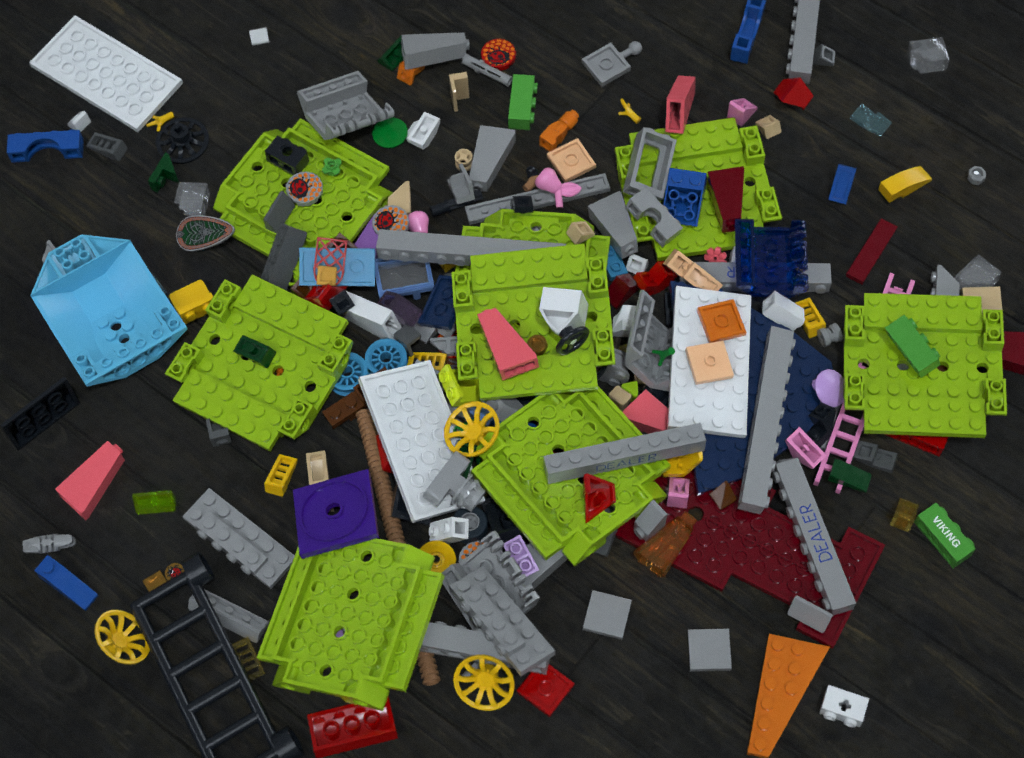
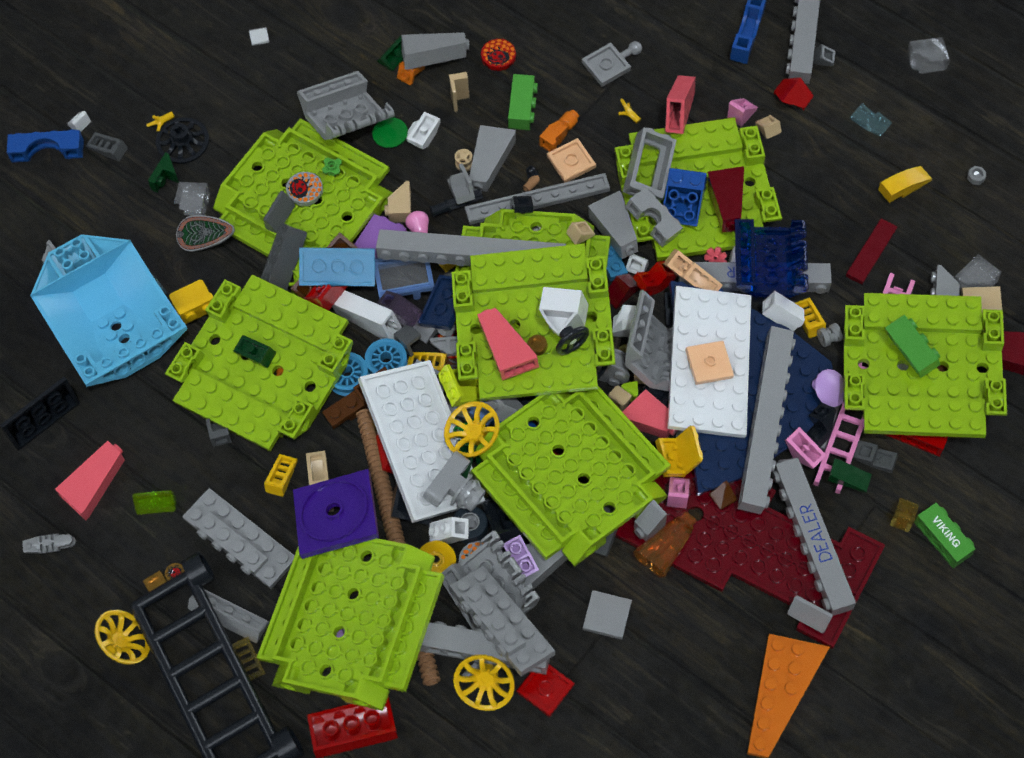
white plate [29,16,183,132] -> none
blue slope [34,555,99,611] -> none
black brick [265,135,309,175] -> none
red window [313,237,348,287] -> none
pearl gold tile [316,265,337,286] -> none
black slope [329,289,355,316] -> none
tile [372,205,409,235] -> none
light grey pin [462,54,513,87] -> none
bright pink piece [535,167,582,209] -> none
light grey brick [543,423,706,484] -> none
red slope [583,473,616,523] -> none
green bar [652,347,675,366] -> none
light grey tile [688,629,732,671] -> none
orange tile [697,299,747,343] -> none
white brick [819,685,869,728] -> none
blue tile [828,164,857,204] -> none

